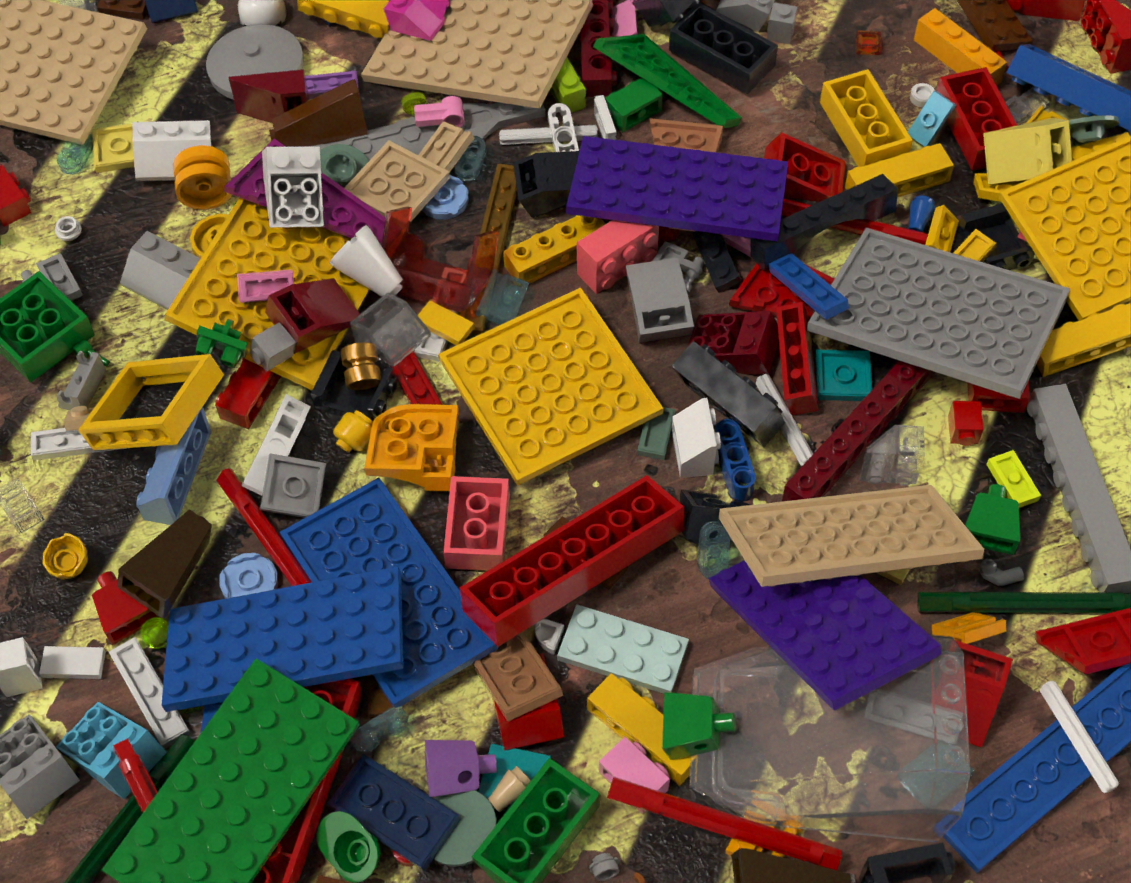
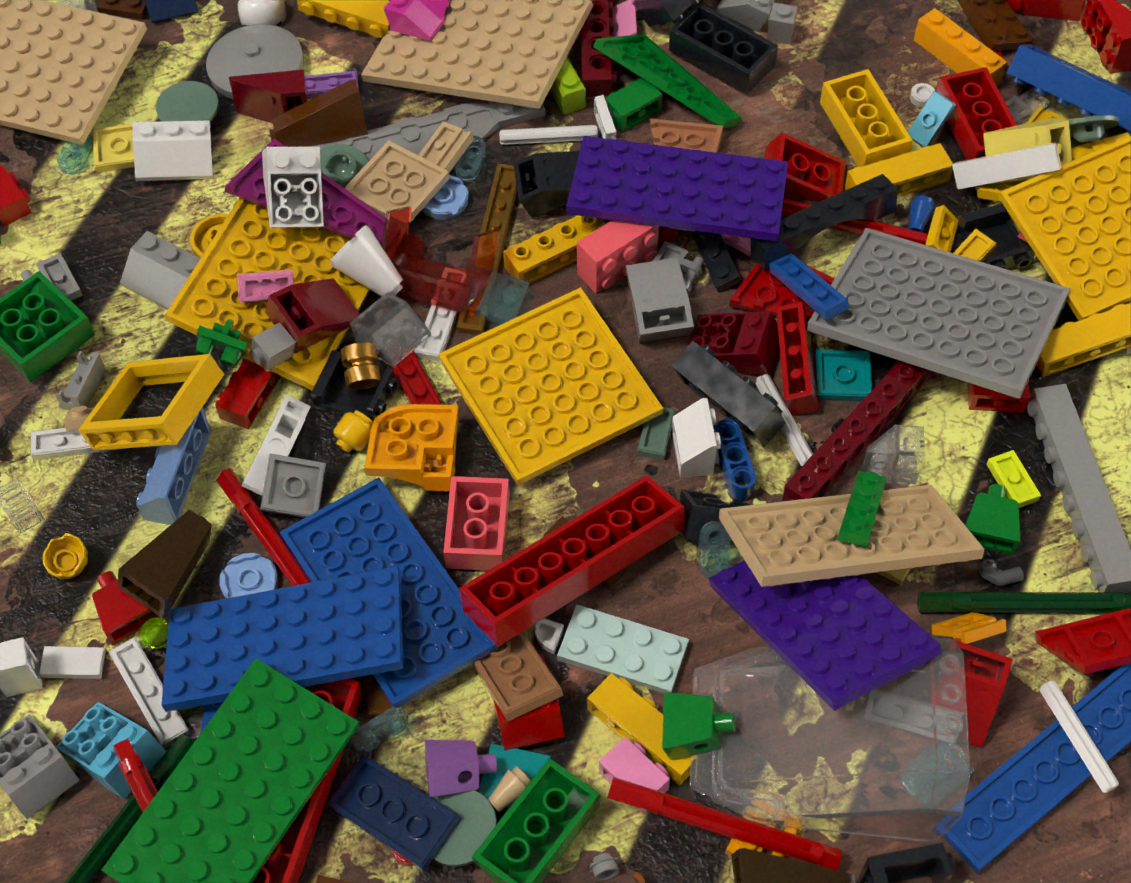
white plate [55,216,82,241] -> none
green hand [72,340,110,367] -> none
light orange wheel [173,145,232,210] -> none
green piece [317,811,381,883] -> none
clear neon green tile [401,92,427,115] -> none
bright pink piece [414,96,465,128] -> none
yellow tile [415,300,474,345] -> none
white beam [548,103,579,152] -> none
clear red tile [856,31,882,55] -> none
red brick [948,401,984,446] -> none
none -> sand green piece [156,81,219,122]
none -> green plate [838,471,886,547]
none -> white tile [952,143,1061,189]

